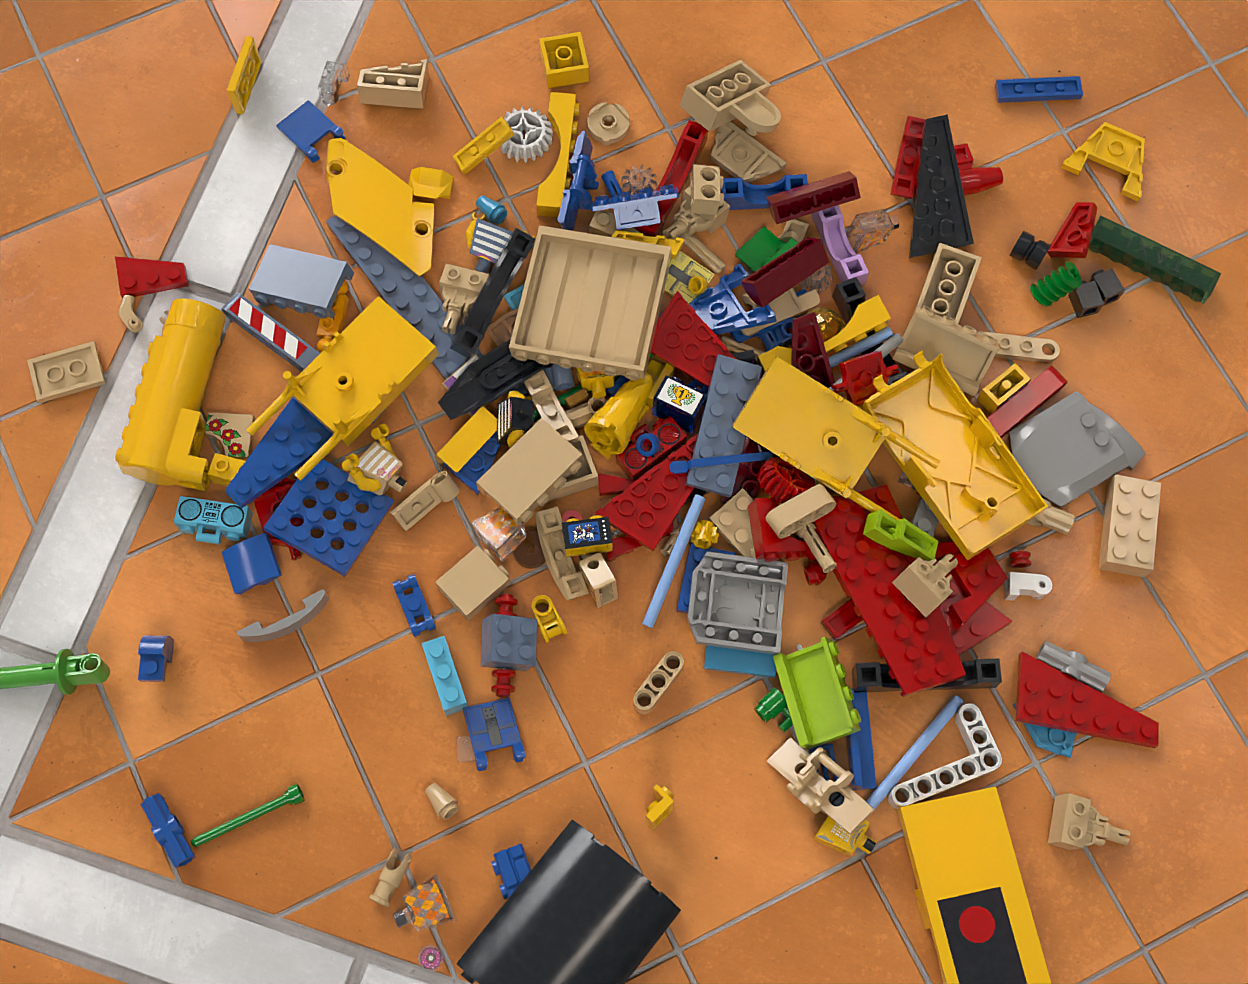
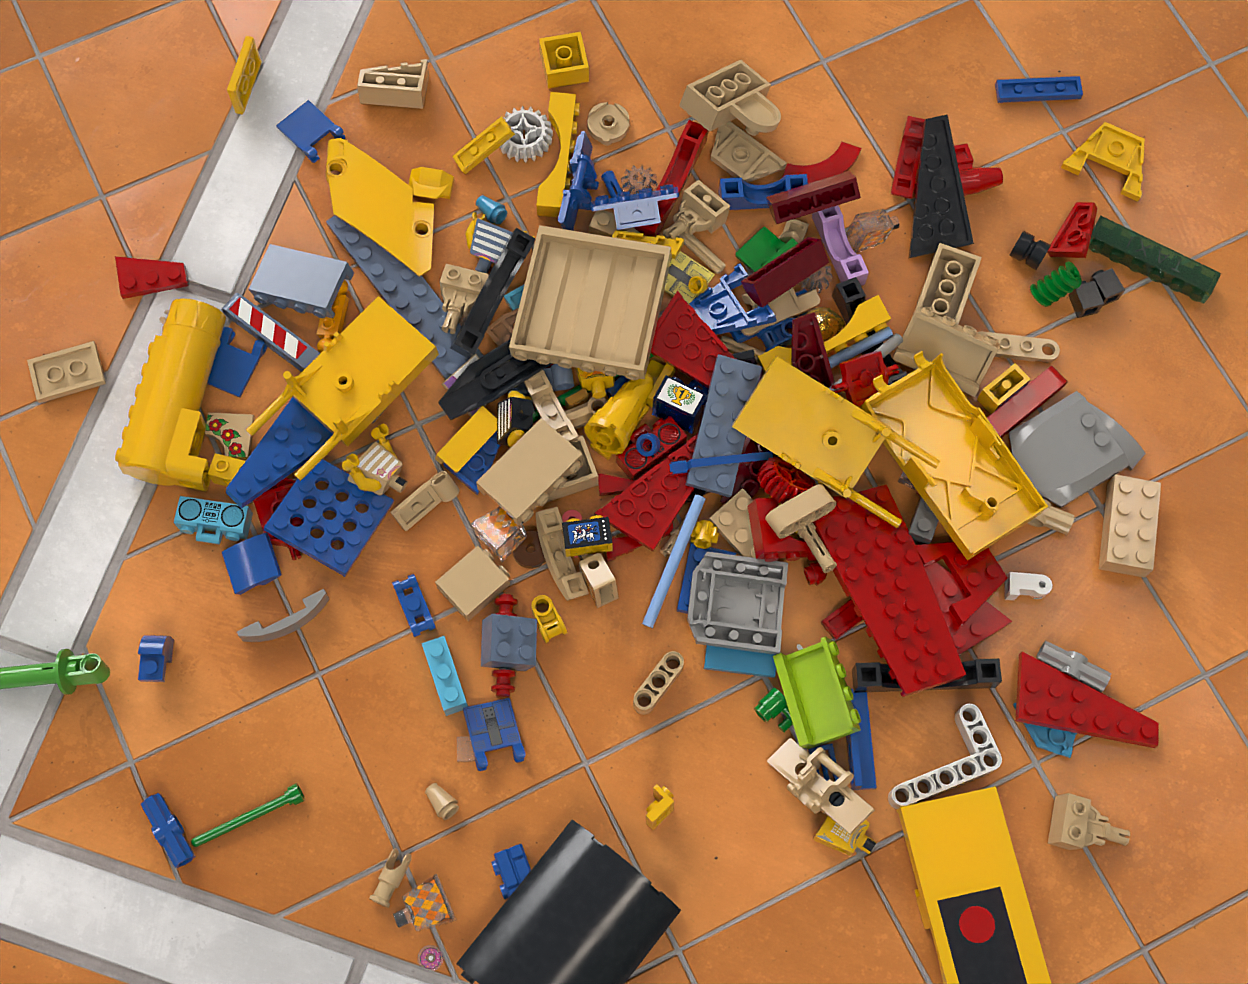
tan arm [118,295,143,333] -> none
clear leg [318,61,350,105] -> none
tan brick [690,164,724,215] -> none
lime slope [863,509,938,561] -> none
light blue piece [866,695,964,810] -> none
tan brick [892,554,958,617] -> none
red bush [1009,551,1032,568] -> none
none -> blue flag [207,327,267,398]
none -> red tile [782,141,862,184]

